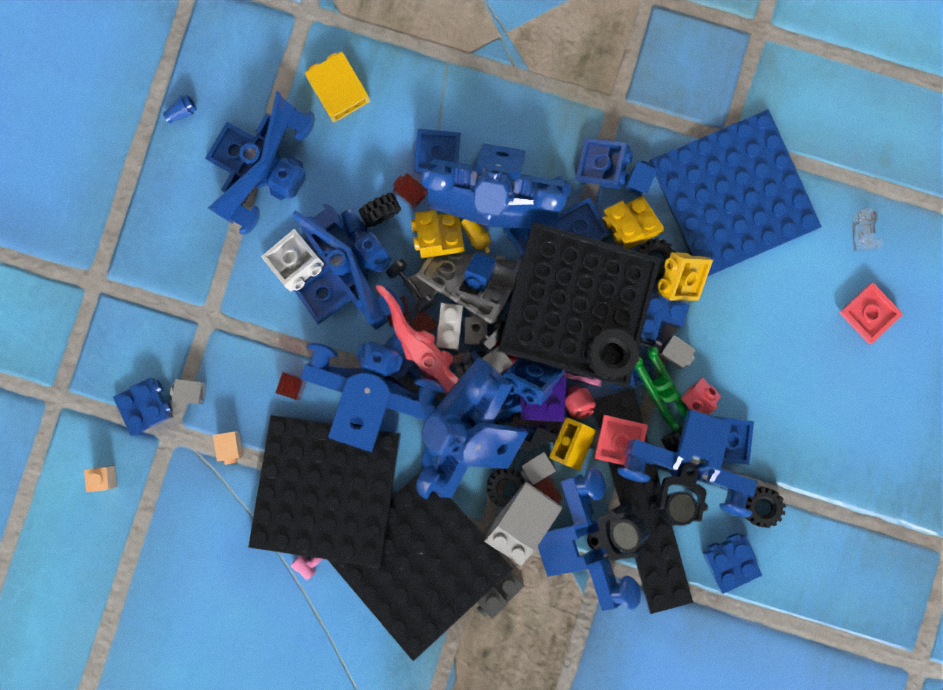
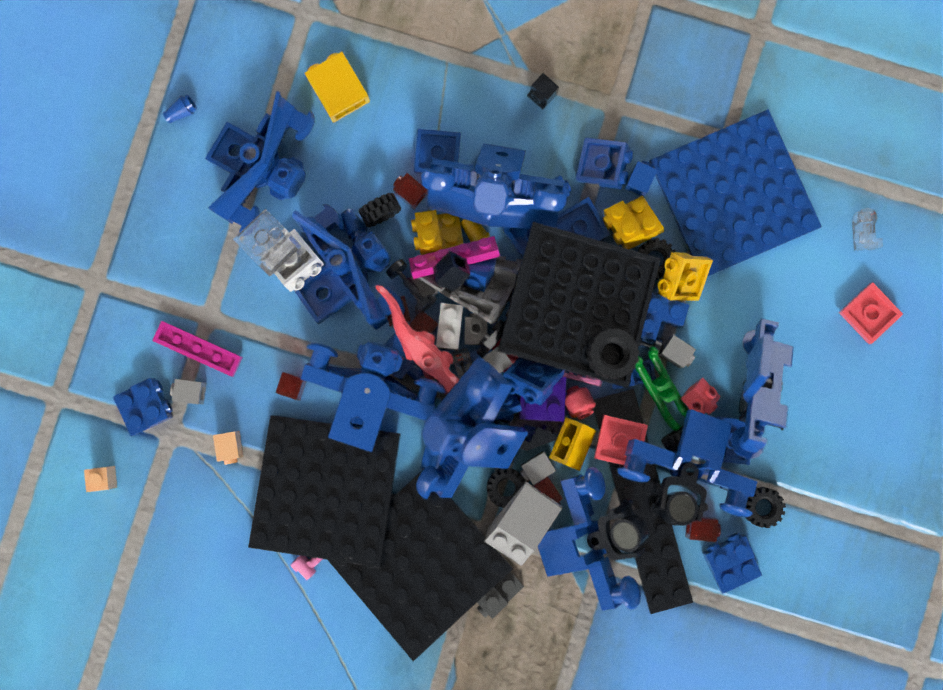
none -> dark pink plate [152,321,243,377]
none -> clear brick [233,209,302,276]
none -> dark pink plate [409,236,500,279]
none -> black brick [433,251,471,292]
none -> black brick [527,73,559,110]
none -> clear red brick [685,516,721,542]
none -> piece [731,318,794,459]

